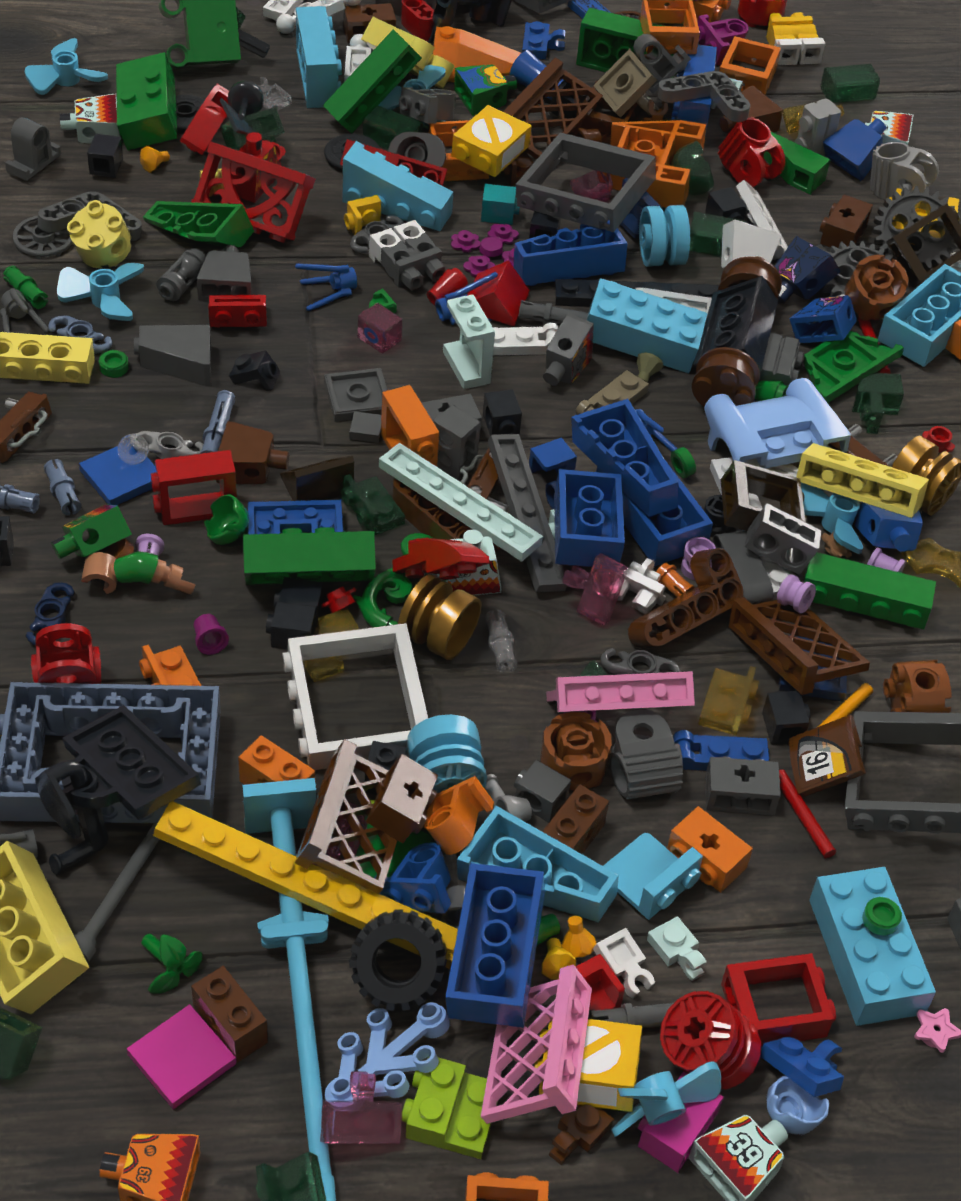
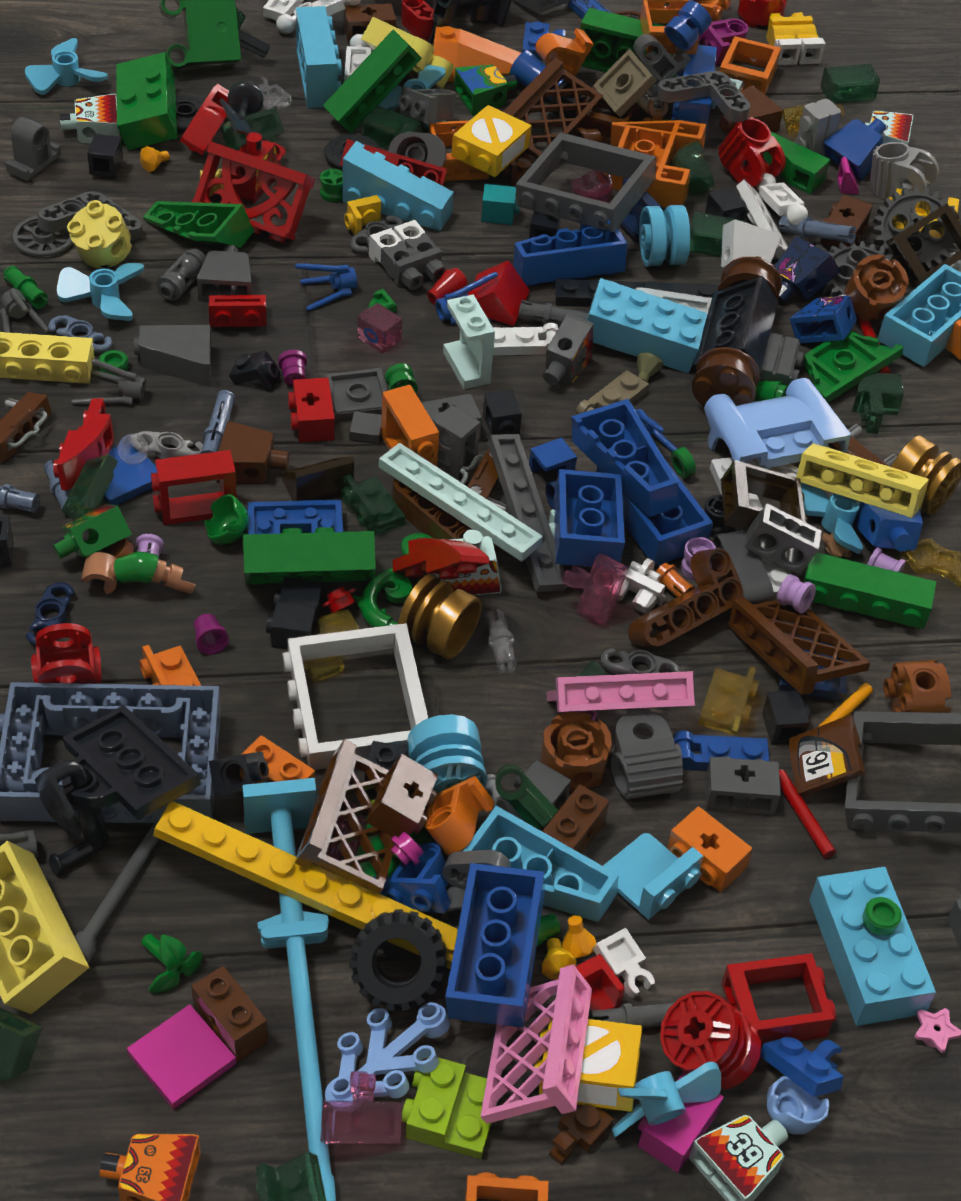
magenta plant [451,224,519,277] -> none
light aqua plate [647,916,707,981] -> none
red plate [922,426,955,453] -> none
none -> red slope [53,398,115,490]
none -> clear green bracket [61,454,118,520]
none -> dark grey plant [71,359,146,405]
none -> black brick [209,752,269,796]
none -> magenta piece [278,350,307,386]
none -> red brick [288,378,335,442]
none -> green wheel [320,169,343,202]
none -> green wheel [385,363,418,393]
none -> dark pink plate [391,832,424,866]
none -> dark grey beam [442,850,511,888]
none -> dark green piece [495,764,558,829]
none -> orange pin [535,28,594,76]
none -> blue wheel [664,0,712,51]
none -> white plate [756,173,808,225]
none -> sand blue pin [779,215,856,243]
none -> dark pink slope [837,157,859,194]

